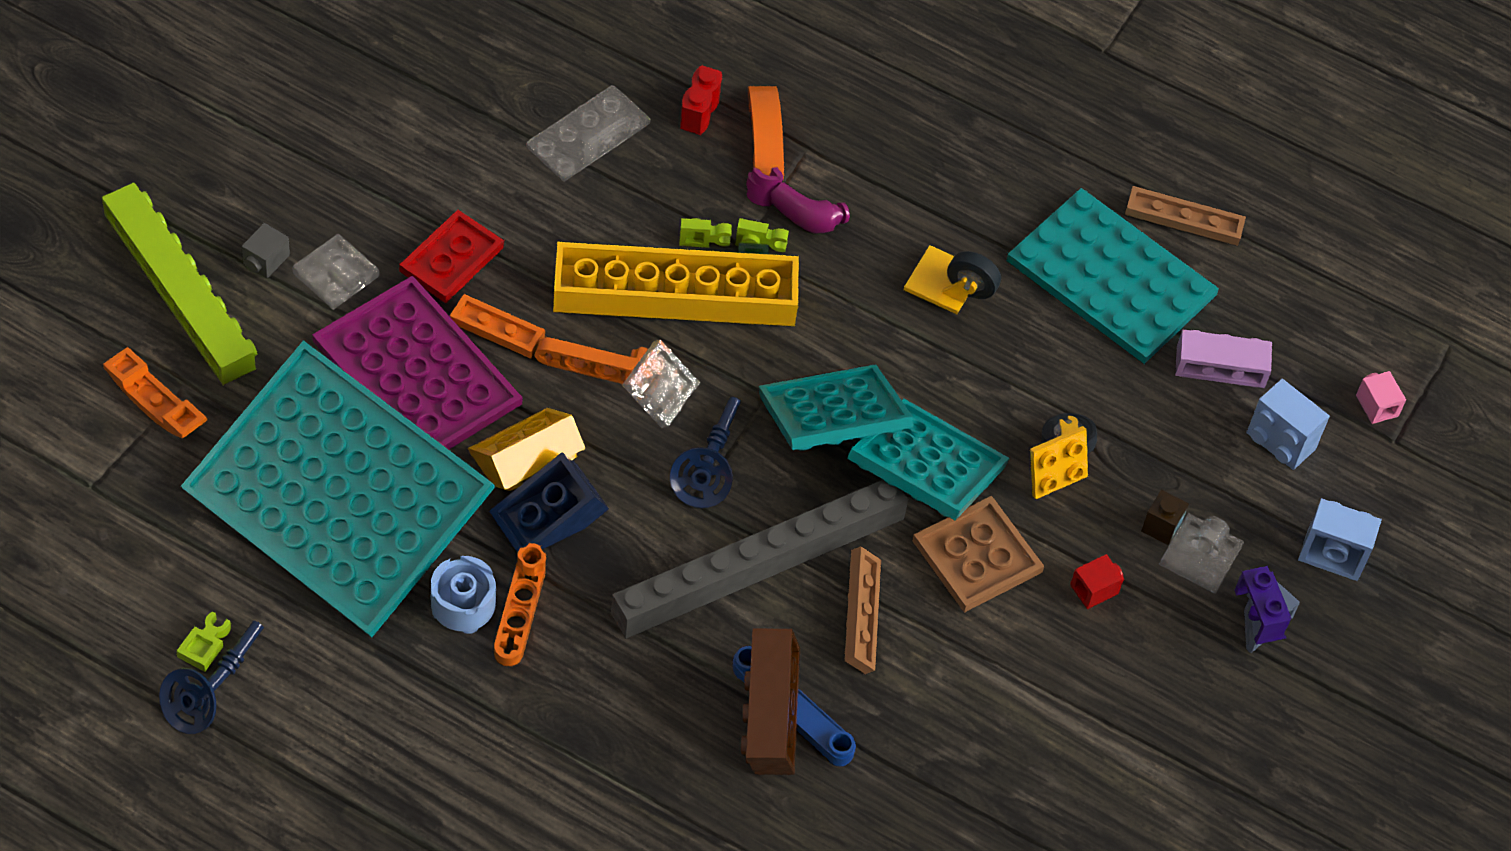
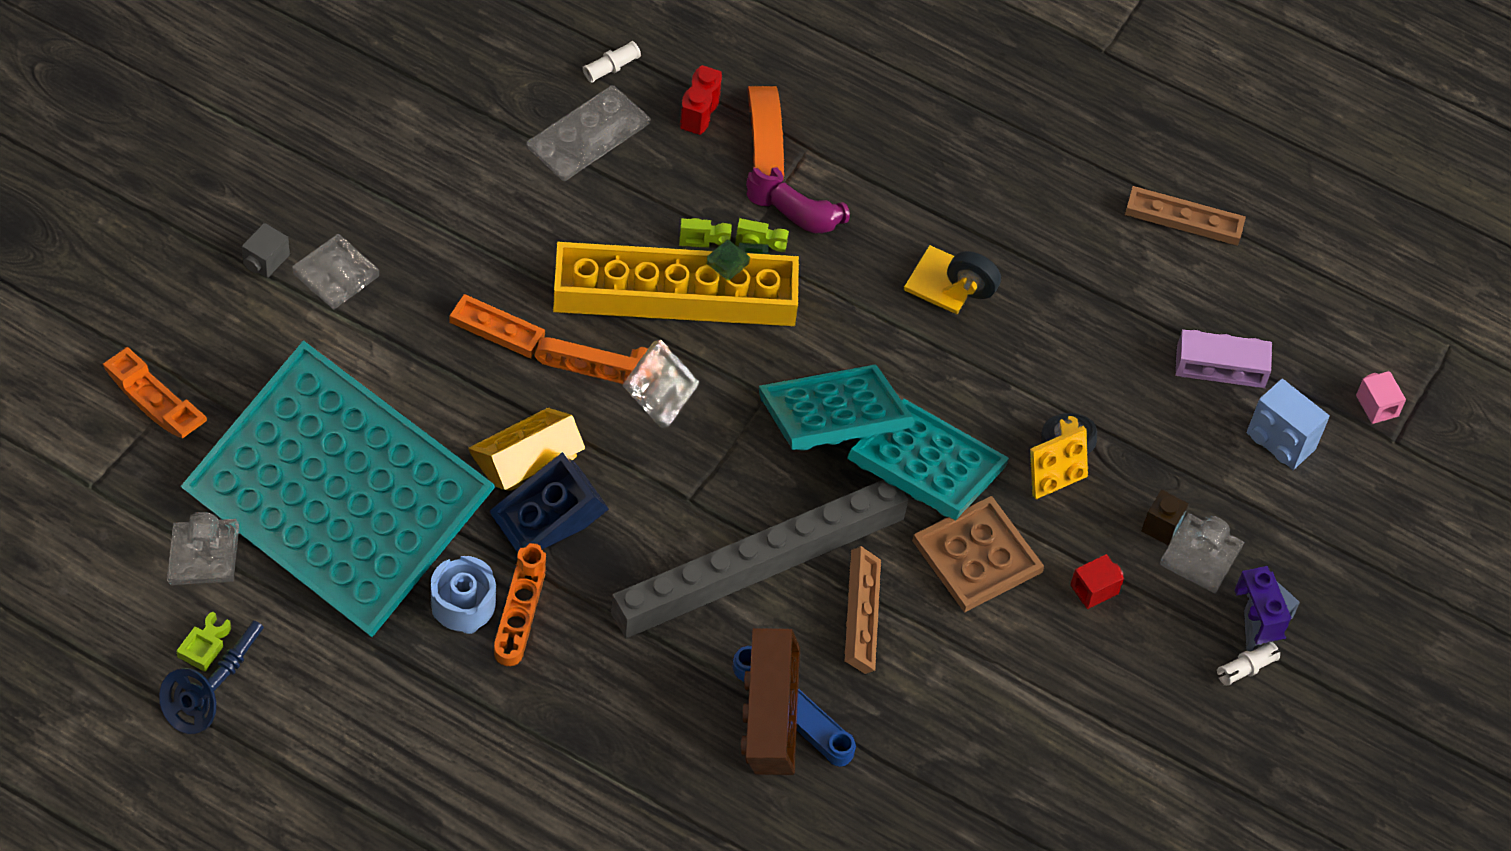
lime brick [102,183,257,385] -> none
magenta plate [312,276,523,450] -> none
red plate [399,210,504,303] -> none
dark blue dish [670,397,741,508] -> none
teal plate [1006,188,1219,364] -> none
light blue brick [1298,498,1382,581] -> none
none -> clear plate [167,512,239,586]
none -> white pin [583,41,641,83]
none -> clear green plate [706,239,750,281]
none -> white pin [1217,642,1280,686]

